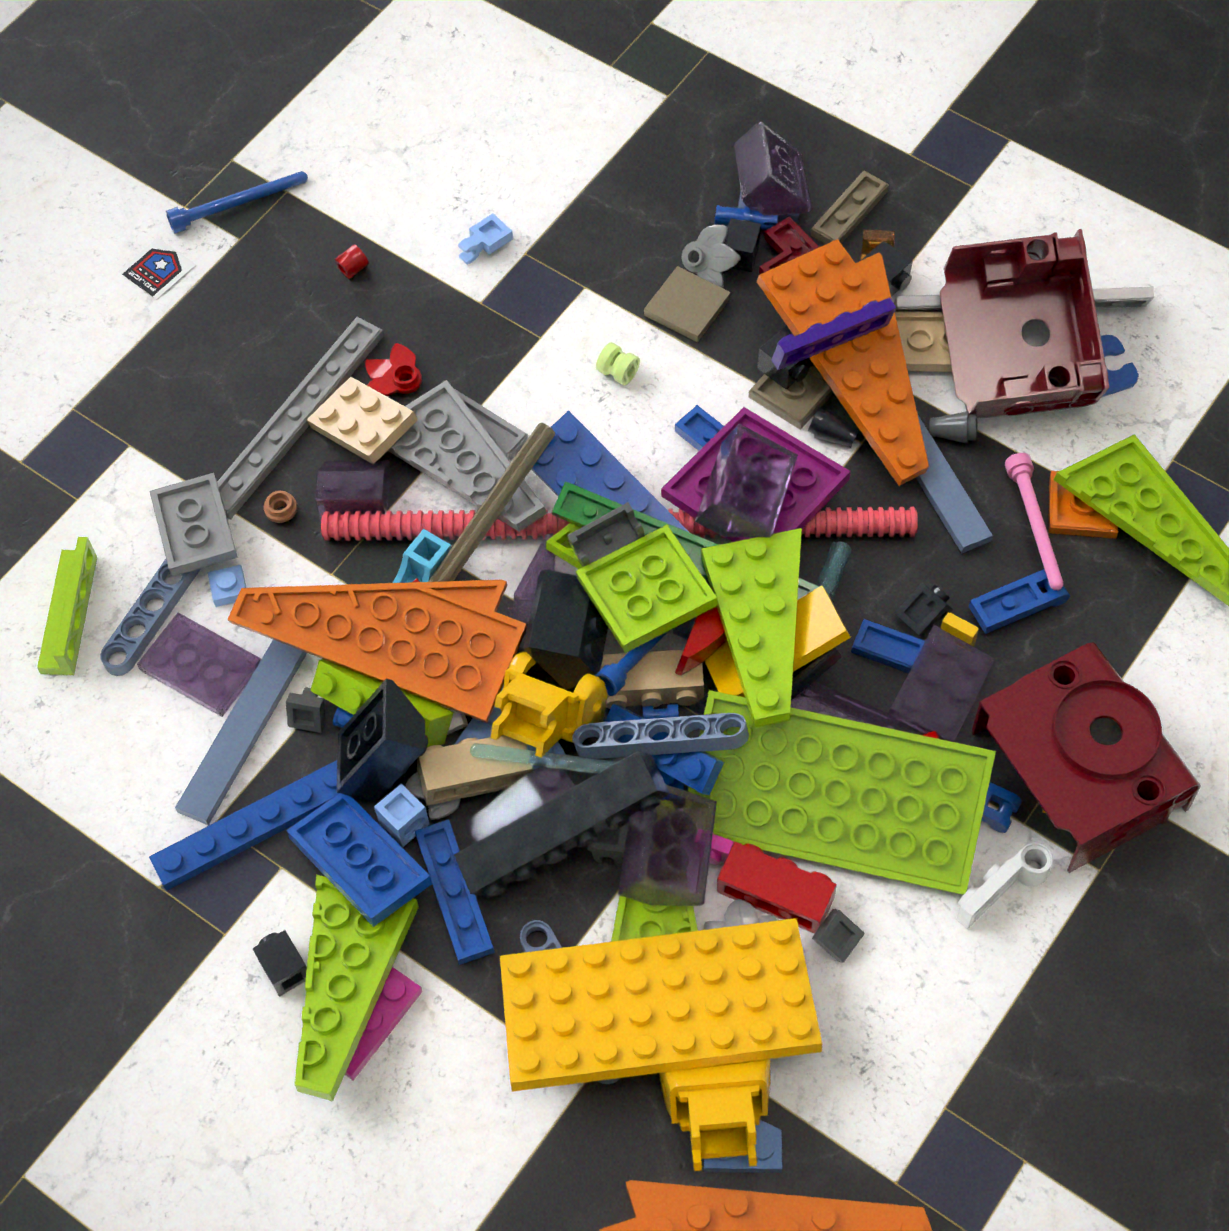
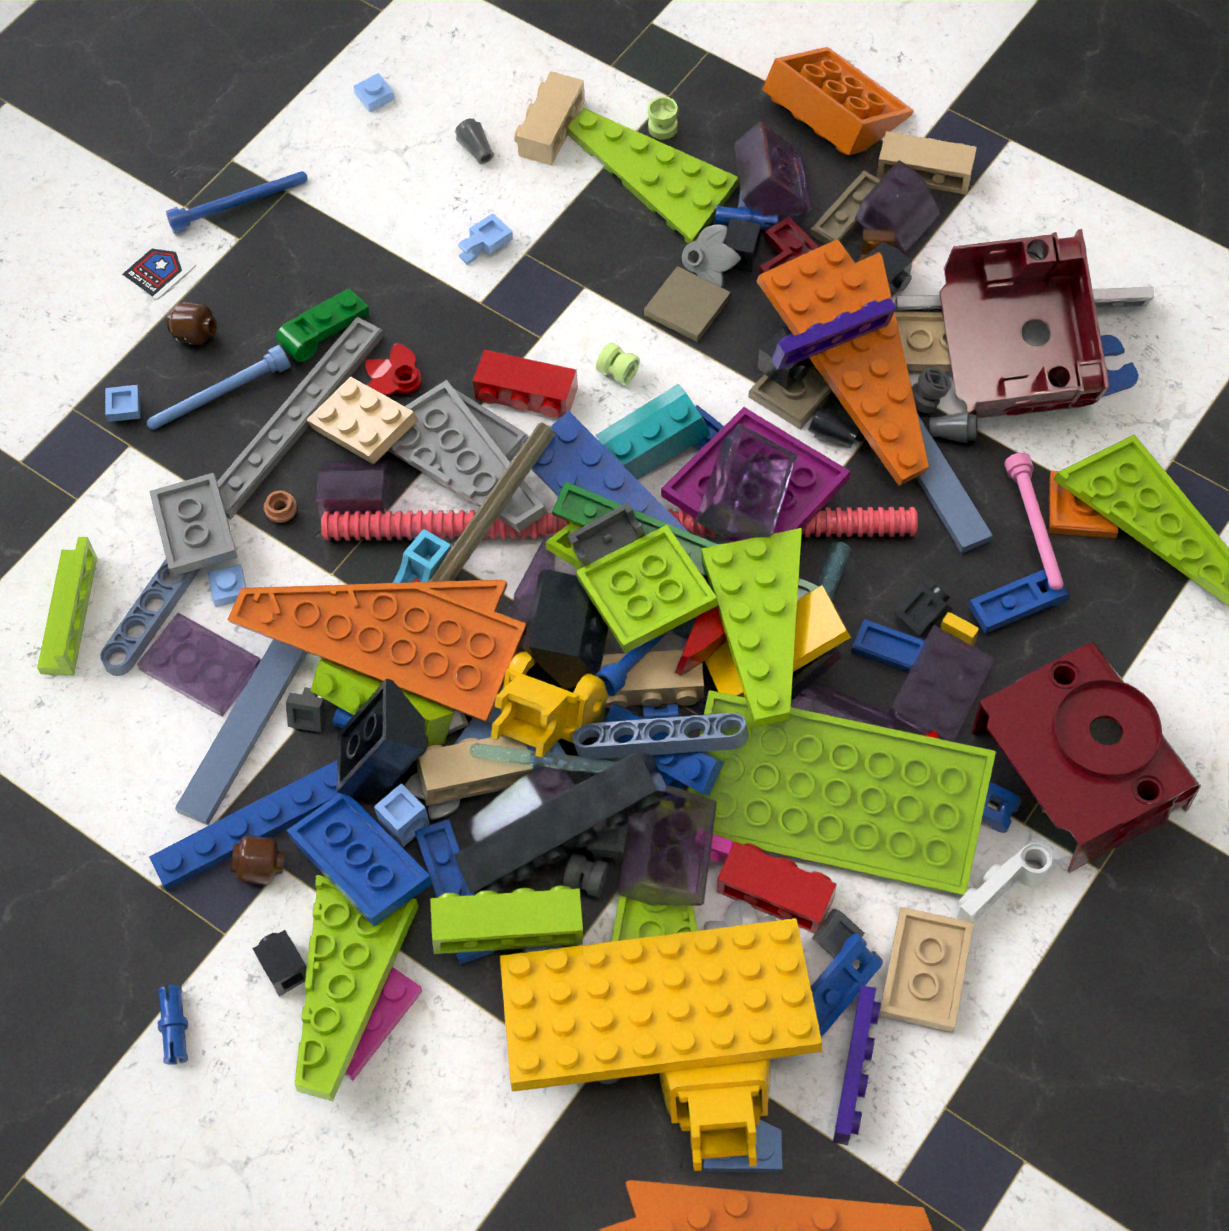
red hose [334,244,369,279] -> none
none -> light blue plate [105,385,141,422]
none -> medium blue piece [147,345,291,430]
none -> blue pin [157,985,188,1065]
none -> reddish brown head [167,302,217,345]
none -> reddish brown head [230,836,285,885]
none -> green plate [276,288,369,362]
none -> light blue plate [353,73,395,112]
none -> lime brick [431,886,583,954]
none -> dark grey cone [455,118,494,164]
none -> red brick [472,350,578,418]
none -> tan brick [514,71,585,166]
none -> dark grey wheel [563,853,610,898]
none -> lime wing [568,107,739,244]
none -> teal slope [596,383,711,480]
none -> yellowish green wheel [648,96,678,140]
none -> orange slope [762,46,914,155]
none -> blue plate [811,933,883,1038]
none -> dark purple plate [833,985,881,1146]
none -> clear purple slope [855,160,940,255]
none -> tan brick [877,131,977,195]
none -> tan plate [879,907,974,1032]
none -> dark grey wheel [912,367,951,413]

